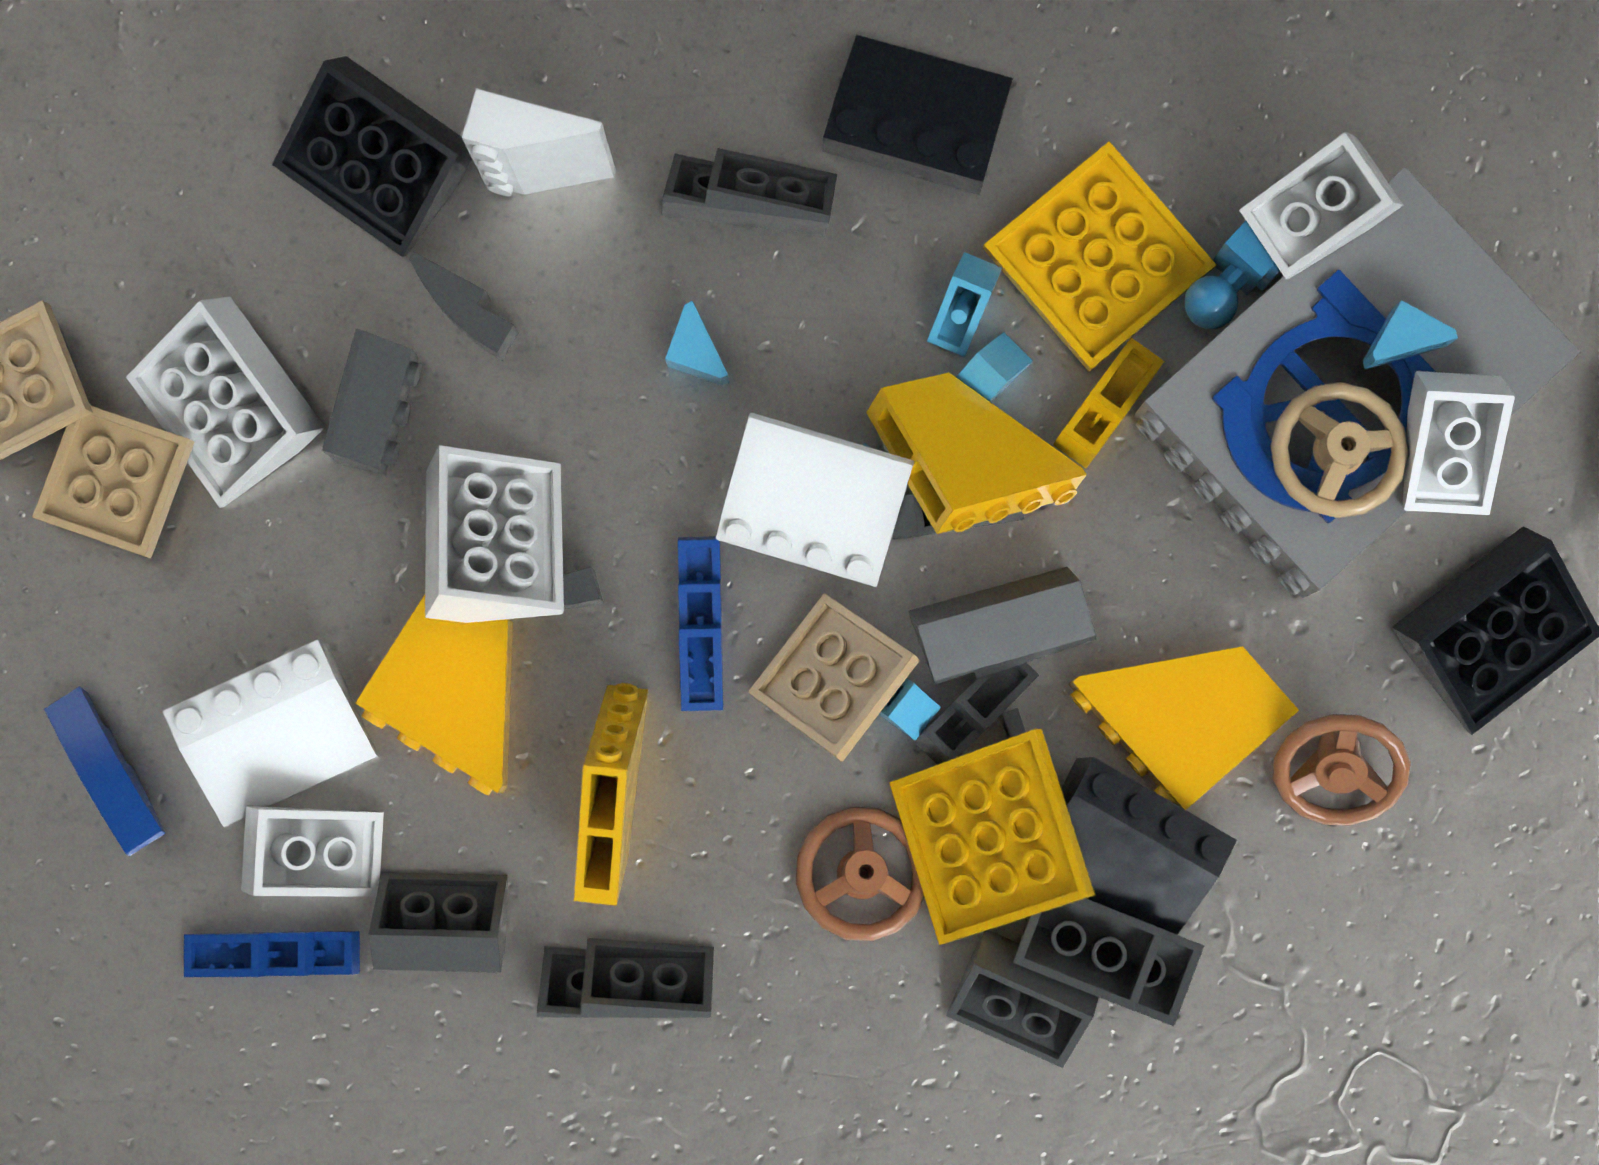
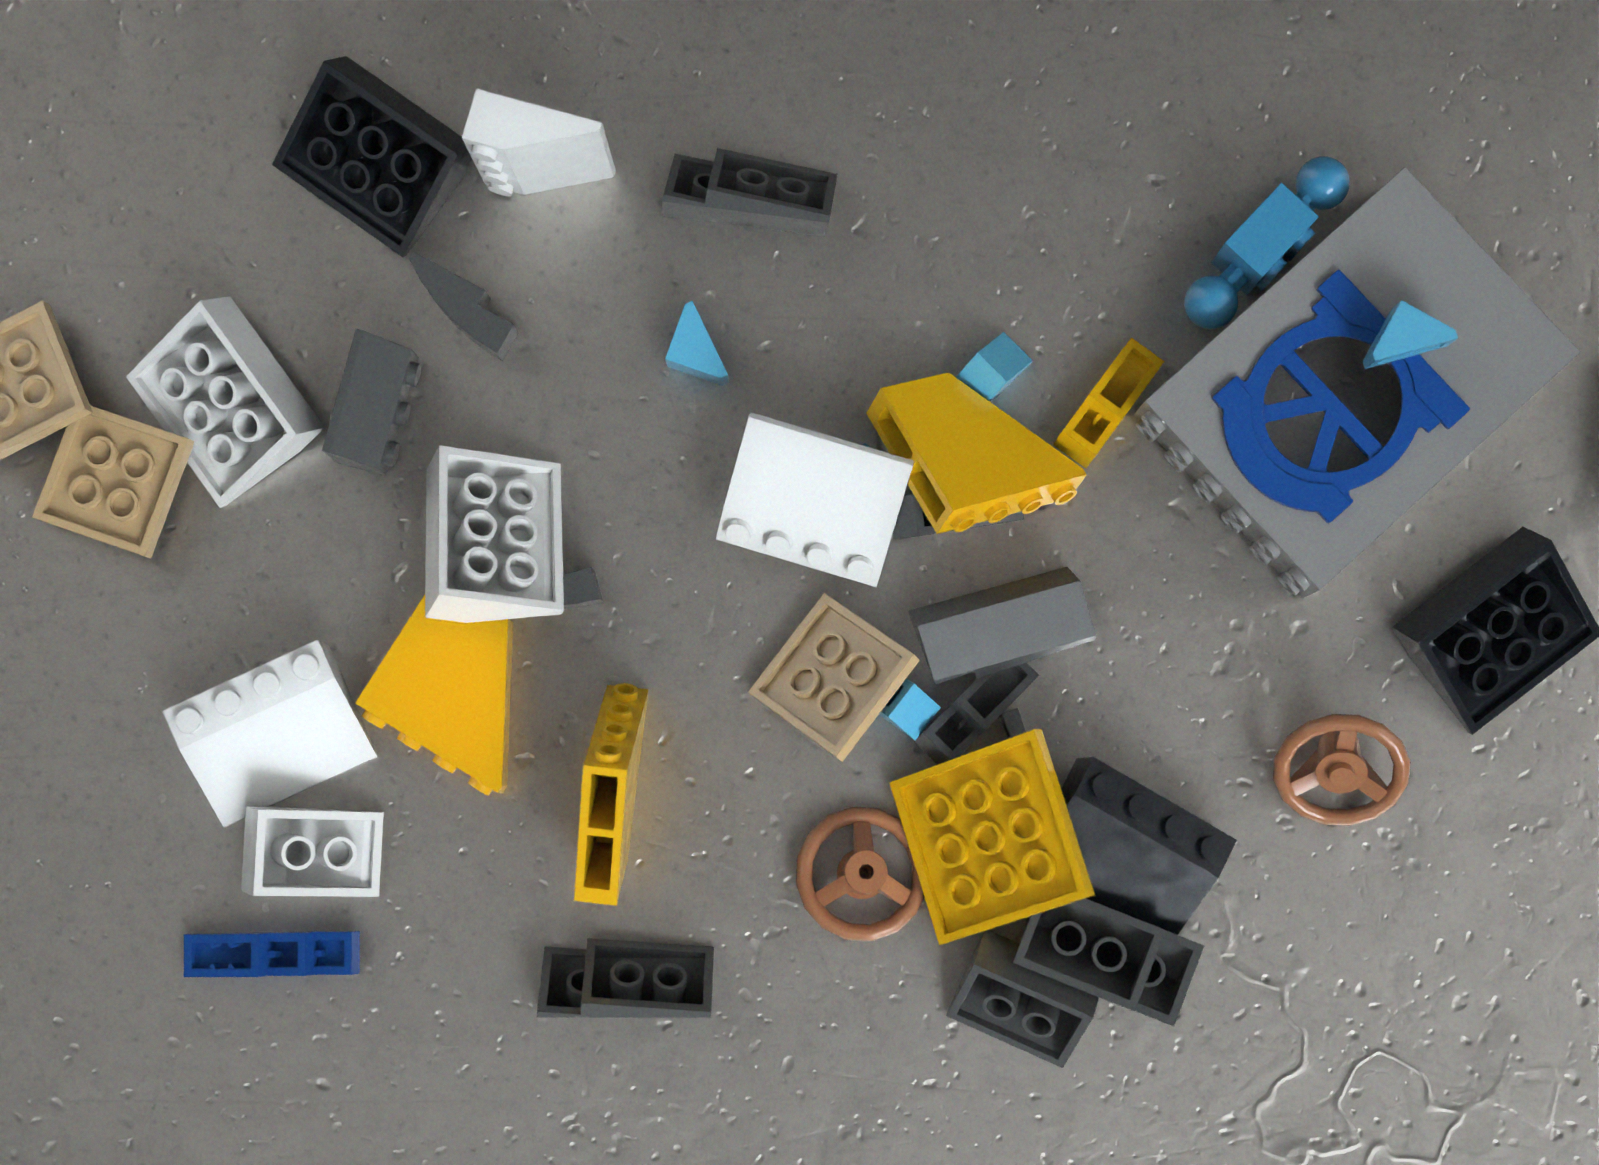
blue slope [44,686,166,856] -> none
dark grey slope [368,872,508,973] -> none
blue slope [678,536,723,711] -> none
black slope [823,35,1013,195] -> none
medium azure slope [927,252,1002,357] -> none
yellow plate [983,141,1217,372] -> none
yellow slope [1068,646,1299,810] -> none
white slope [1239,132,1403,280] -> none
tan piece [1271,382,1408,518] -> none
white slope [1402,371,1515,515] -> none

